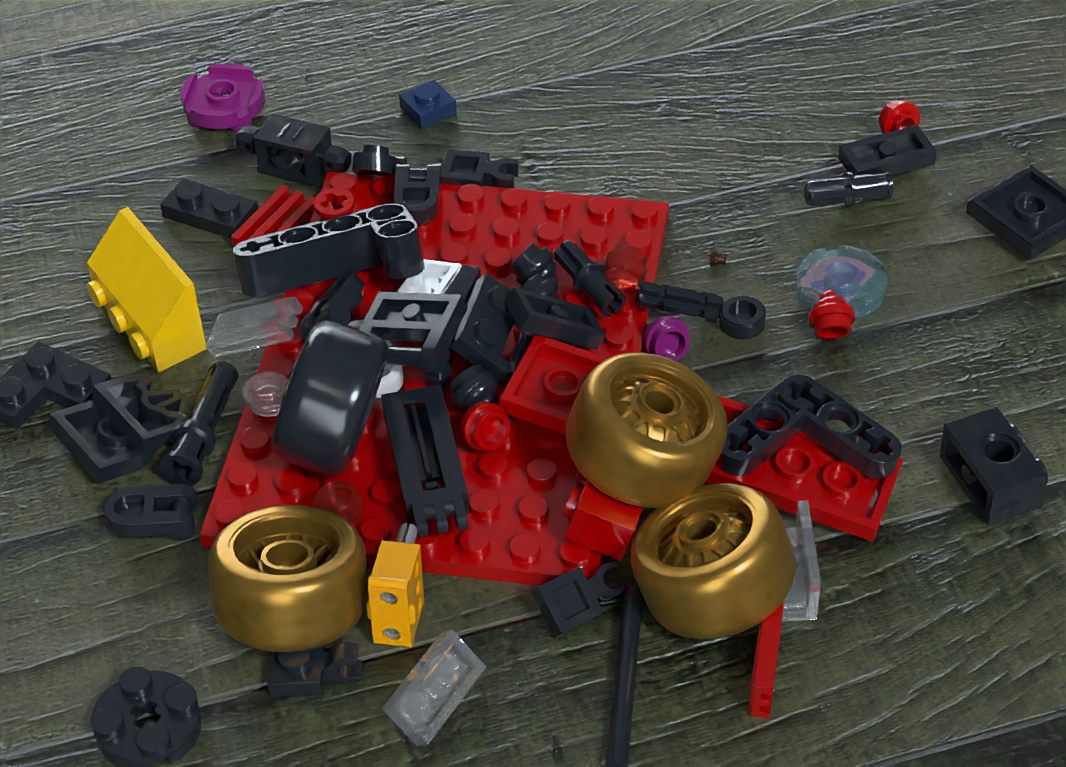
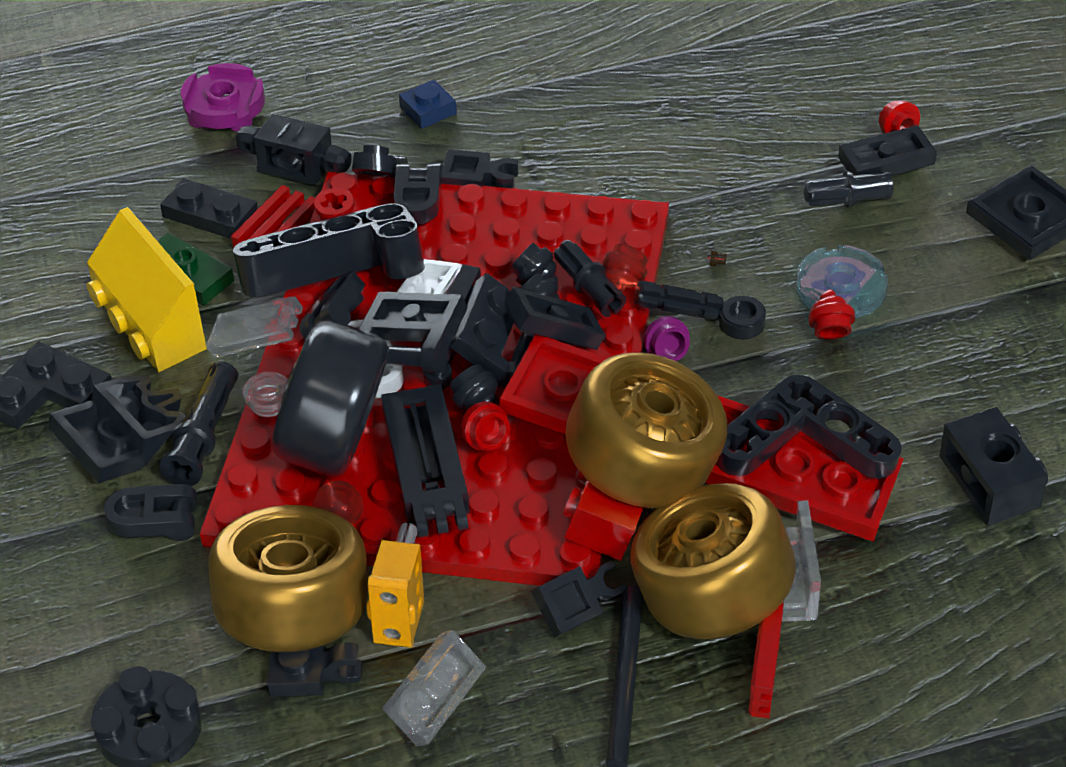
none -> dark green plate [157,233,234,306]

